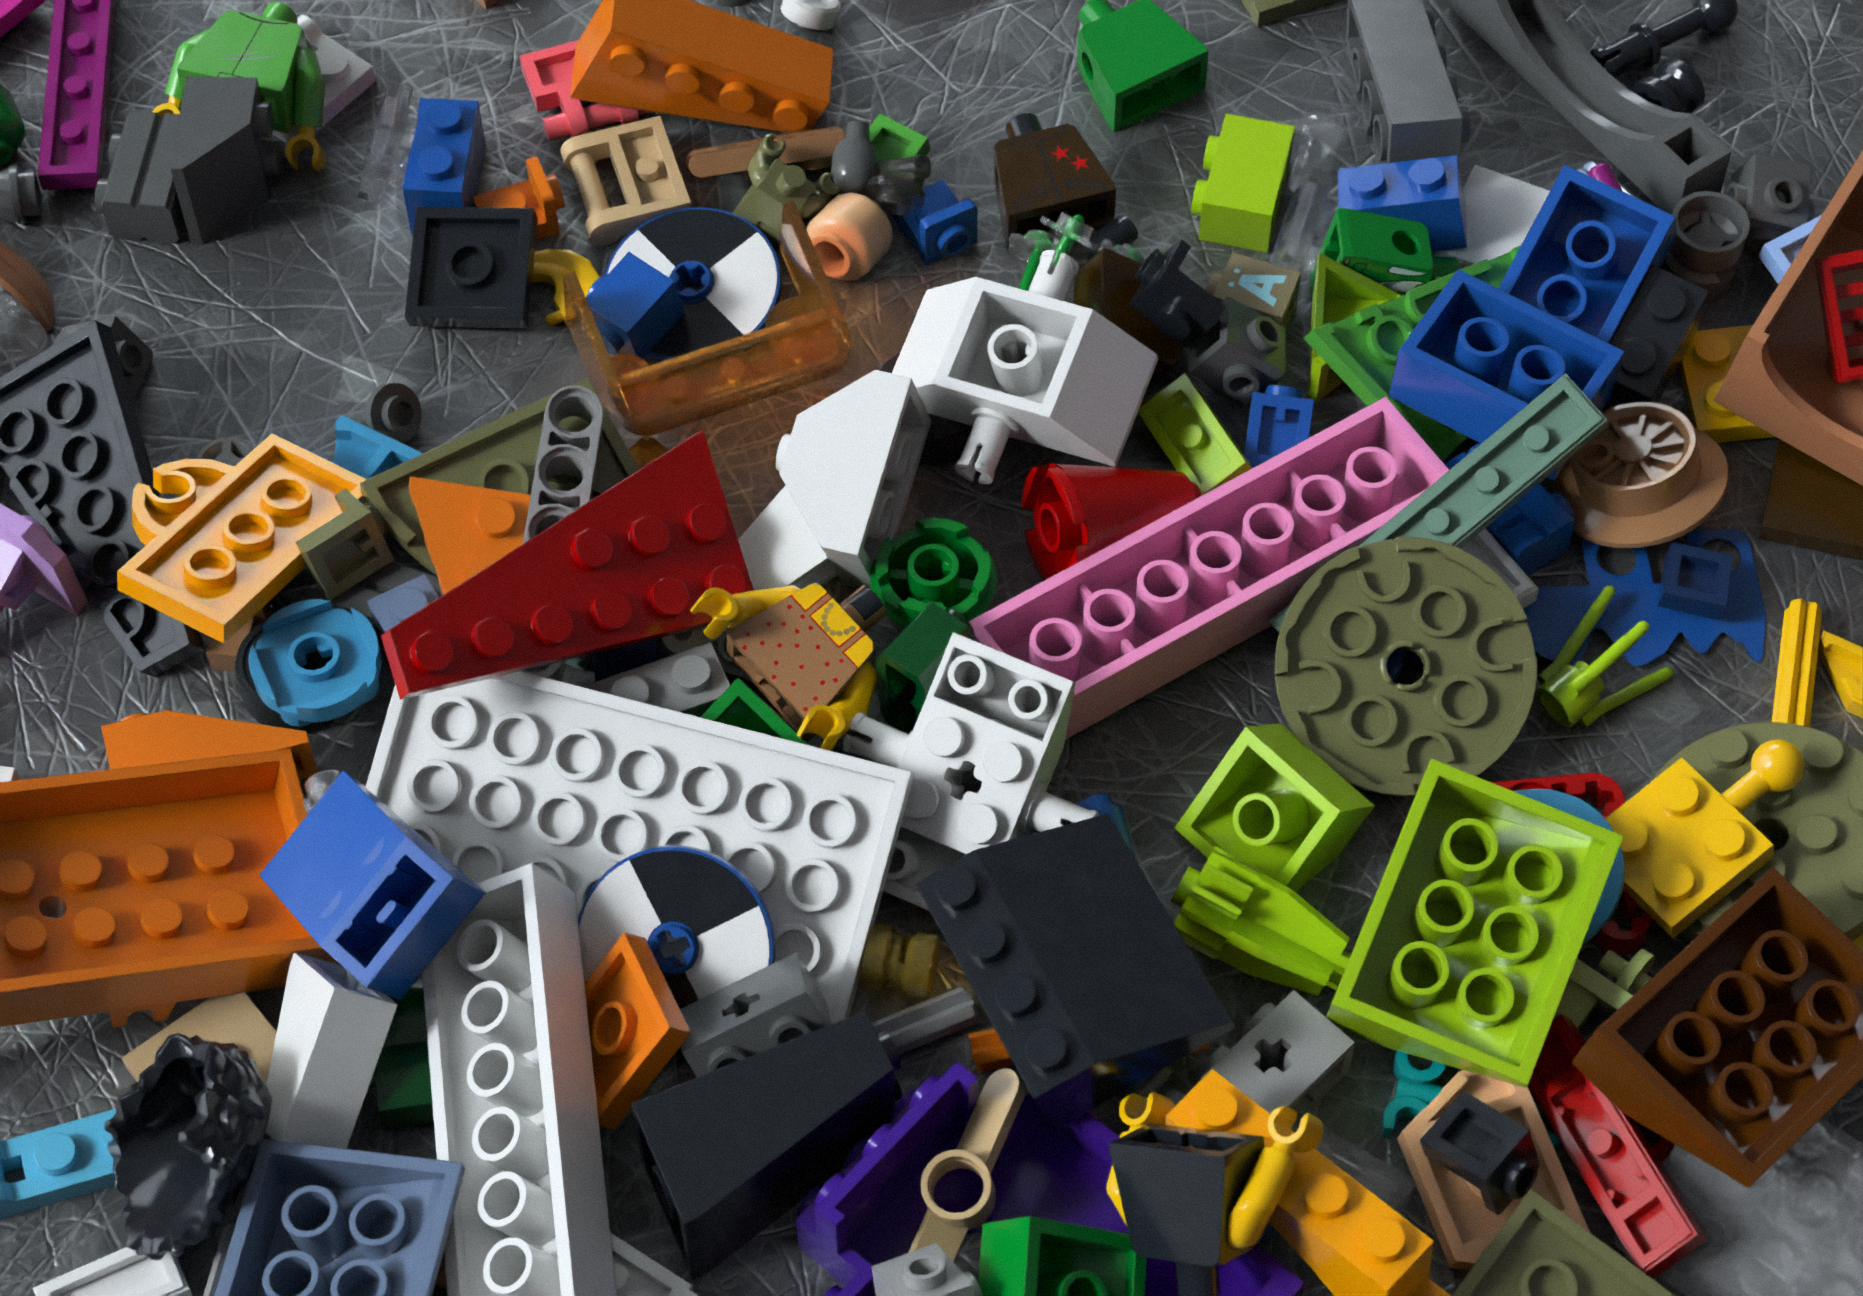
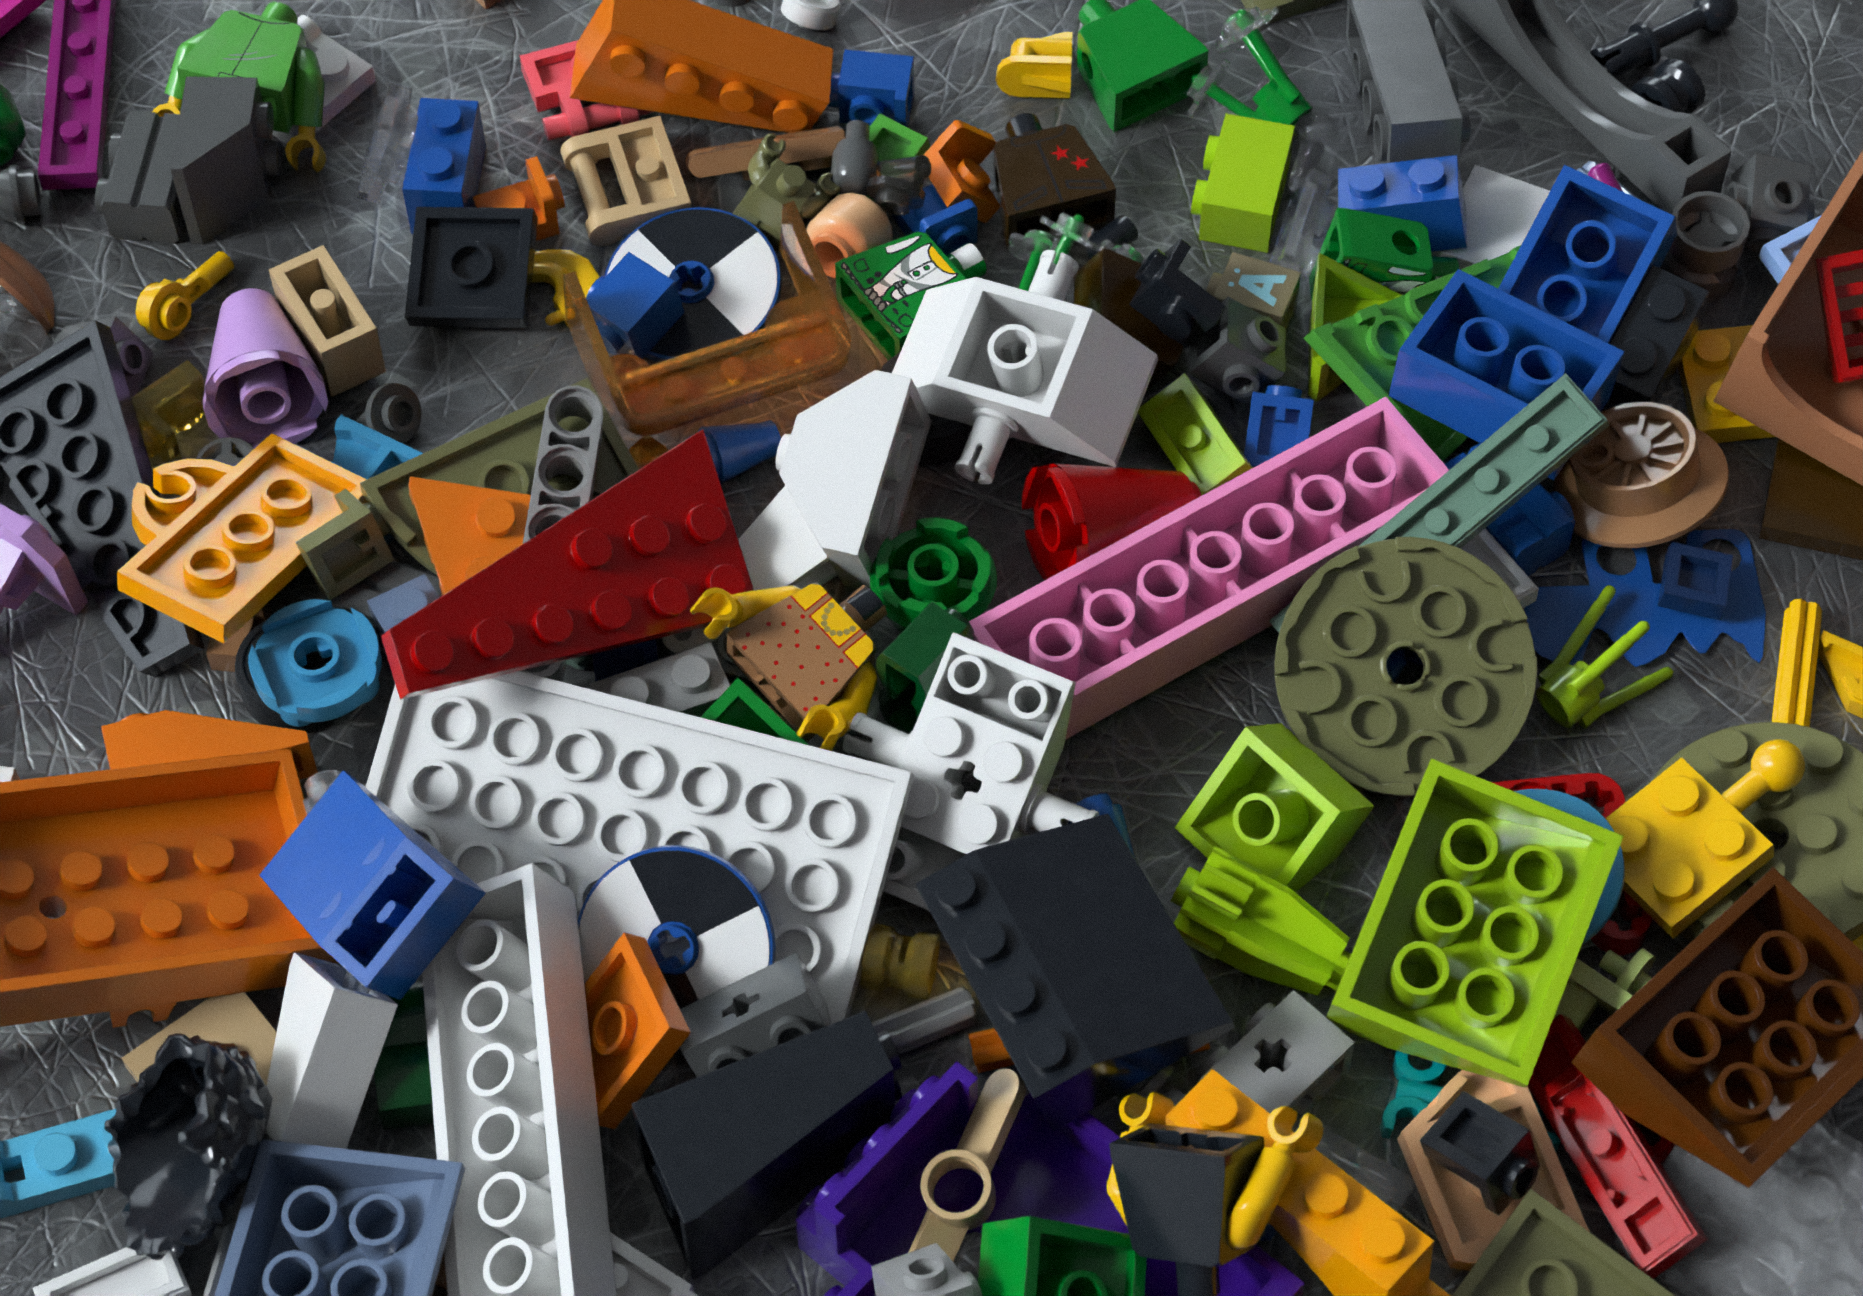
none -> clear yellow bracket [131,360,205,463]
none -> yellow plate [135,251,234,340]
none -> lavender cone [202,288,328,449]
none -> tan brick [268,245,386,397]
none -> blue cone [687,420,781,484]
none -> blue brick [828,50,914,127]
none -> torso [835,232,987,360]
none -> orange bracket [919,120,1001,223]
none -> yellow piece [996,32,1072,99]
none -> plant [1187,5,1313,127]

